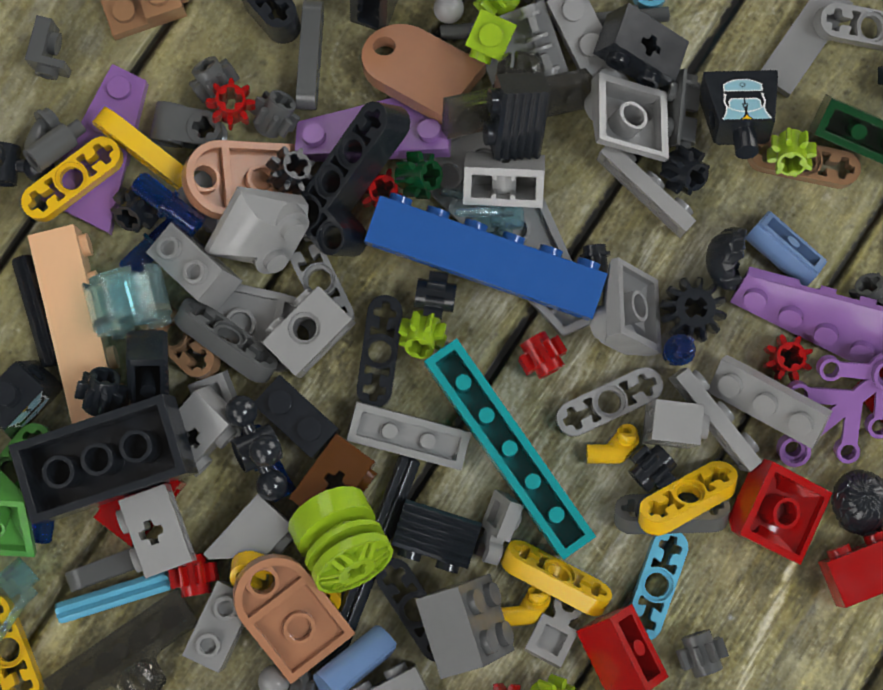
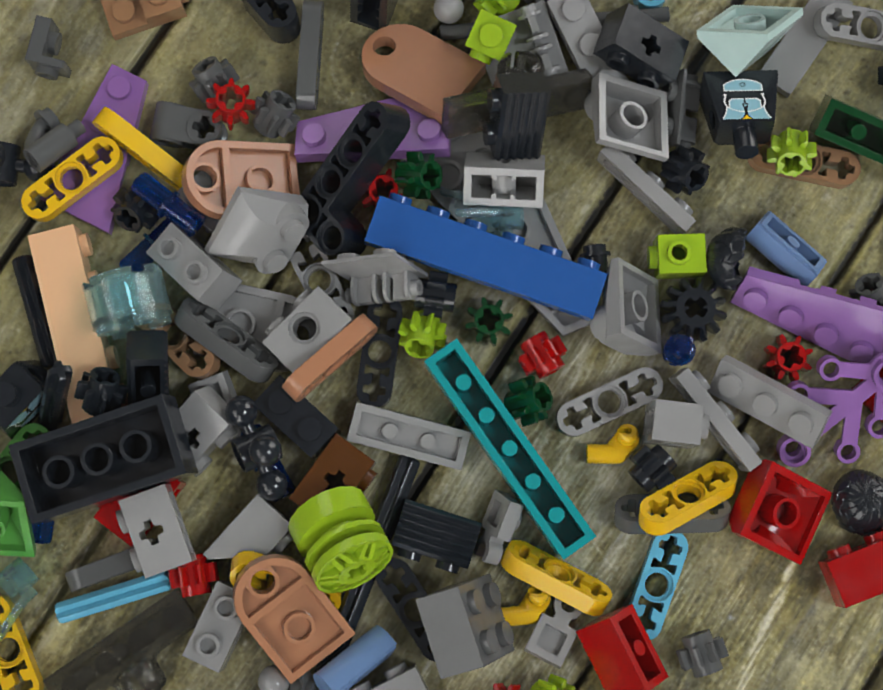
black gear [266,146,315,195] -> none
none -> black axle [38,361,73,431]
none -> nougat beam [282,314,378,402]
none -> light grey hinge [321,248,428,307]
none -> dark green gear [465,297,513,347]
none -> dark green gear [504,375,553,427]
none -> lime brick [647,233,707,280]
none -> light aqua slope [696,5,803,77]

